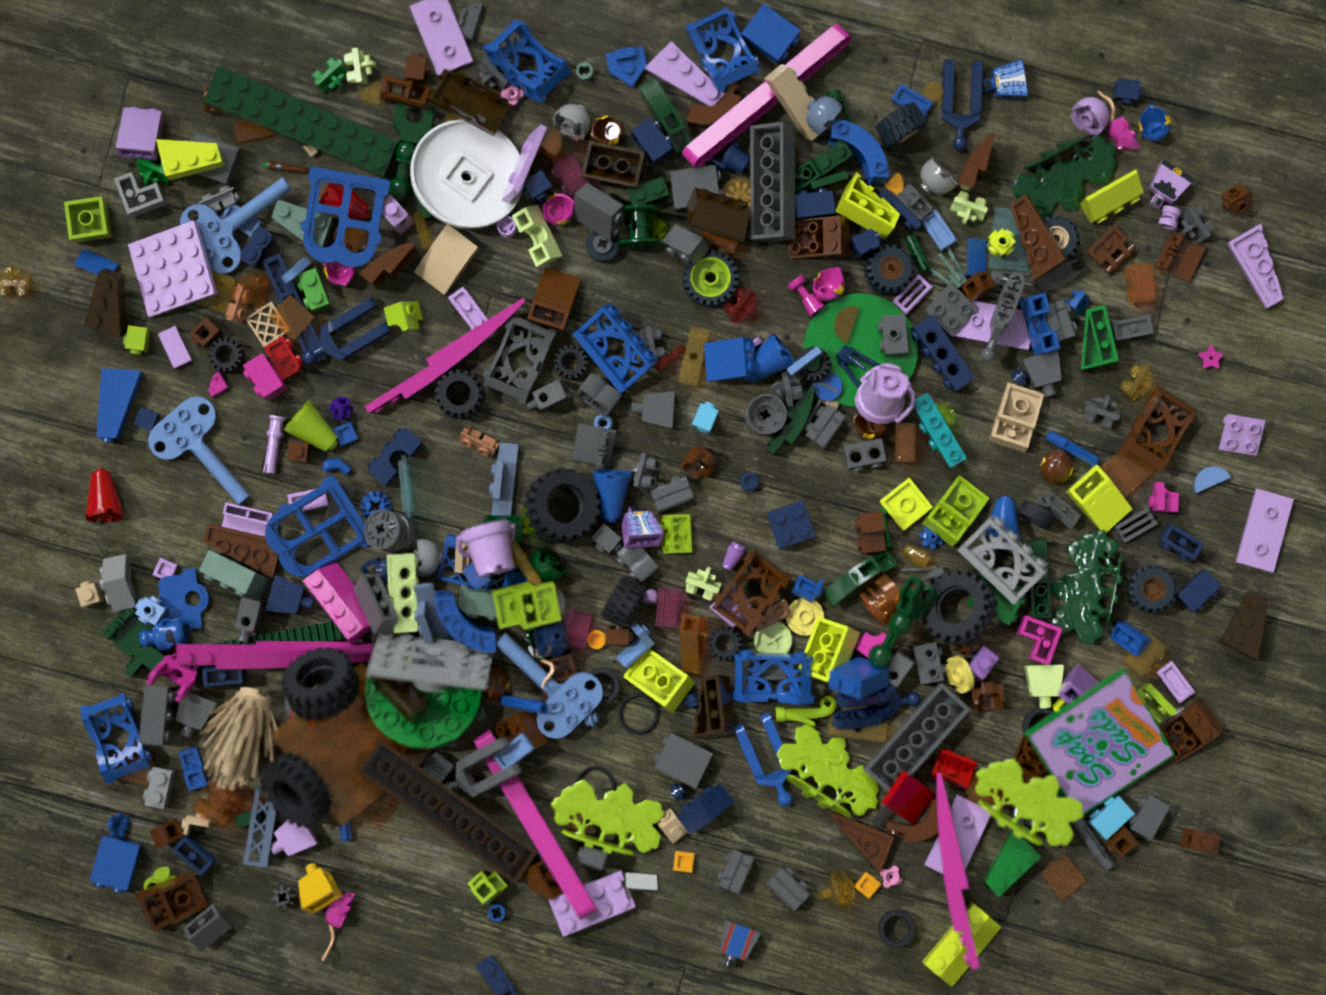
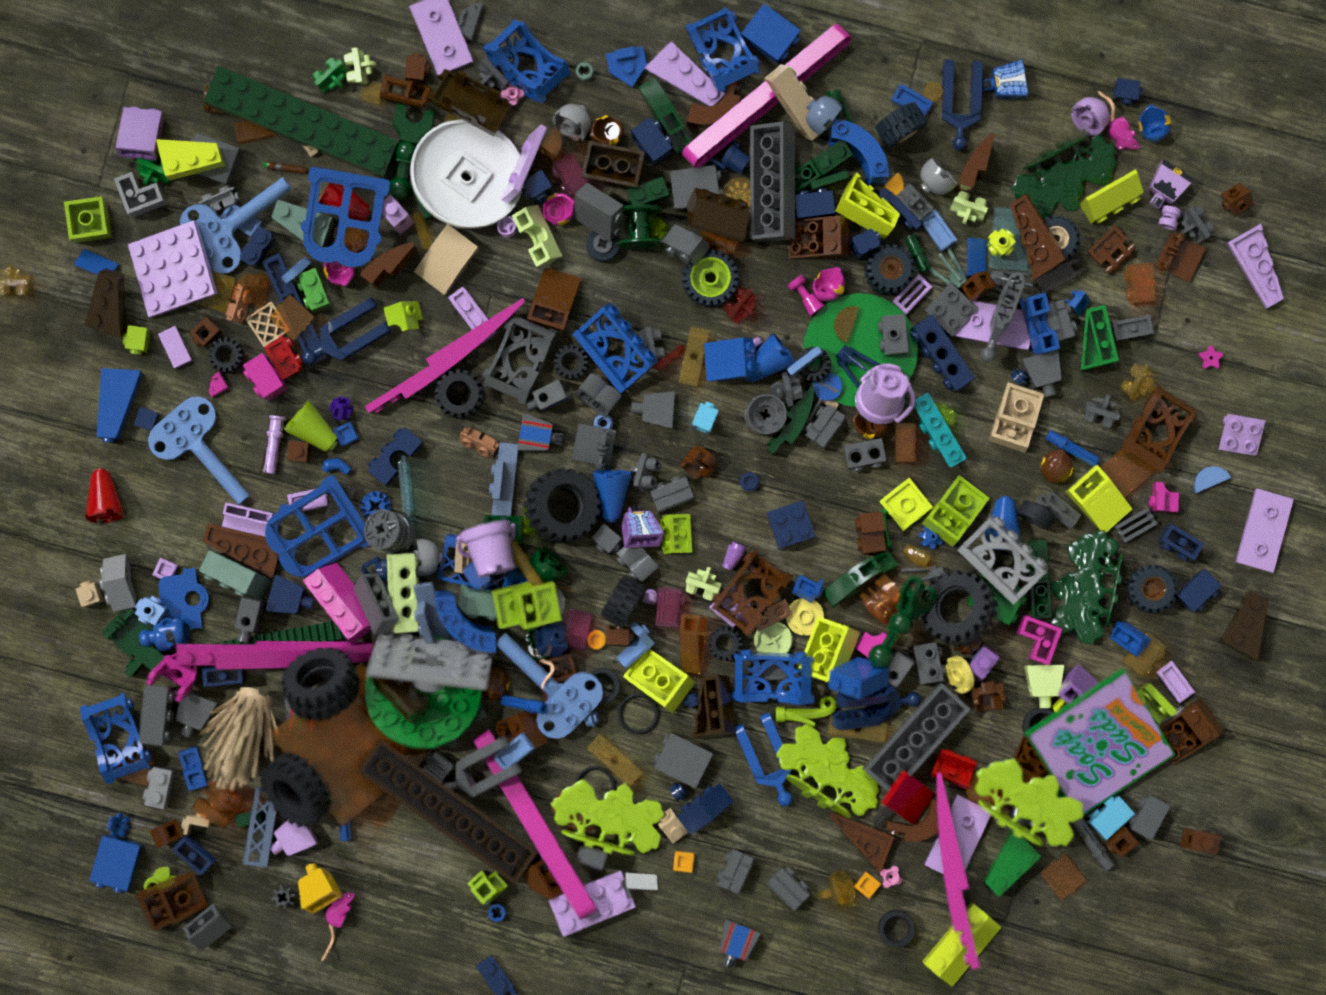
none -> torso [517,414,563,452]
none -> clear yellow tile [587,734,643,787]

